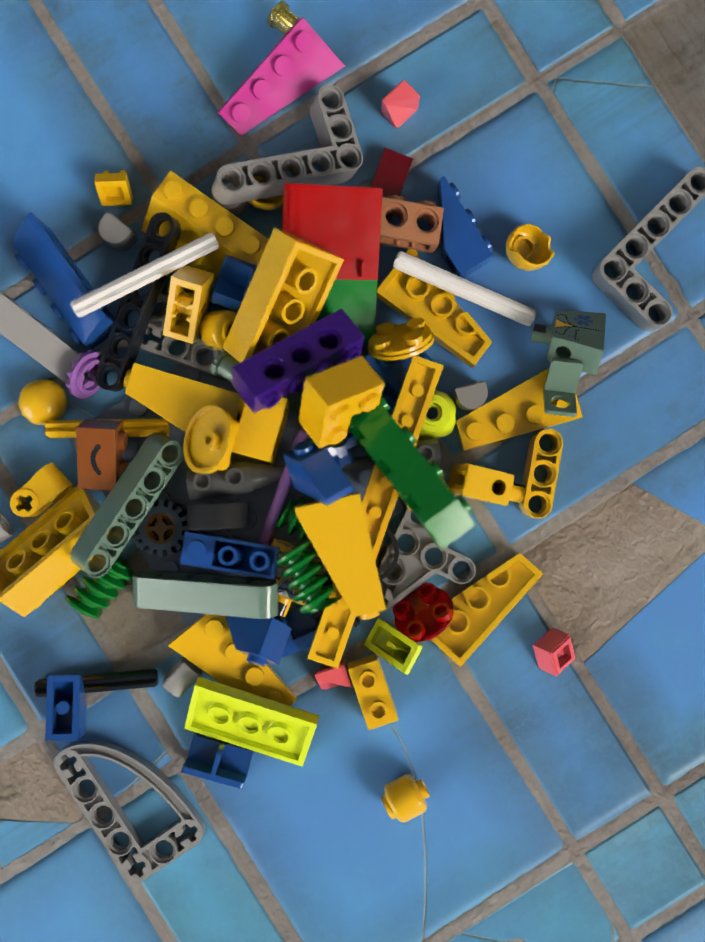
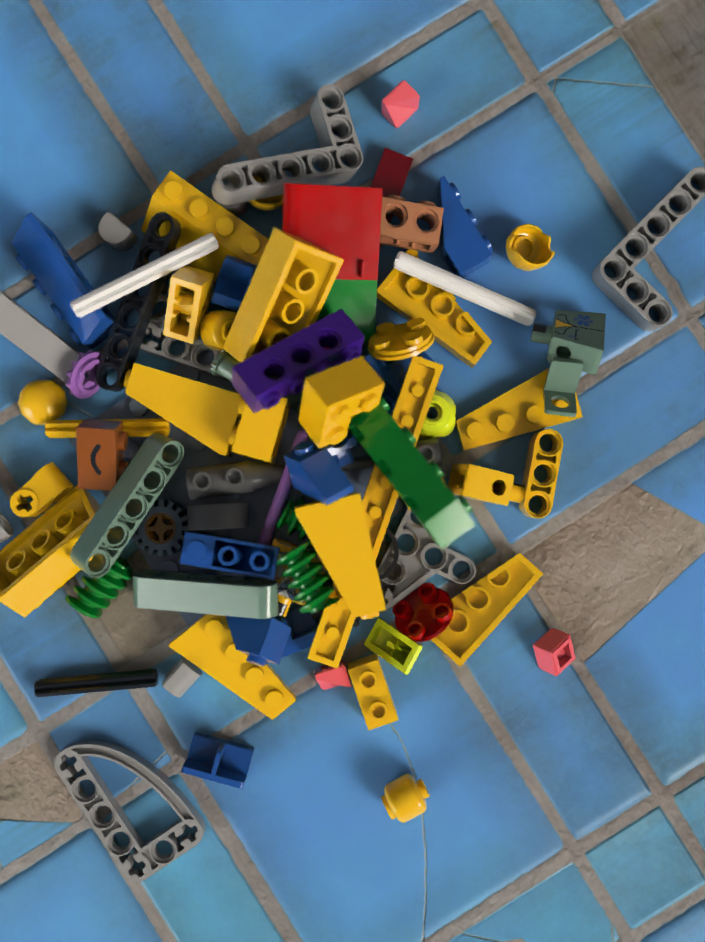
blue slope [45,674,87,741] -> none
yellow tile [94,170,133,206] -> none
yellow piece [183,405,239,474] -> none
neon yellow plate [184,676,320,767] -> none
dark pink wing [217,17,345,136] -> none
clear yellow bush [267,1,308,35] -> none
light grey brick [452,381,488,411] -> none

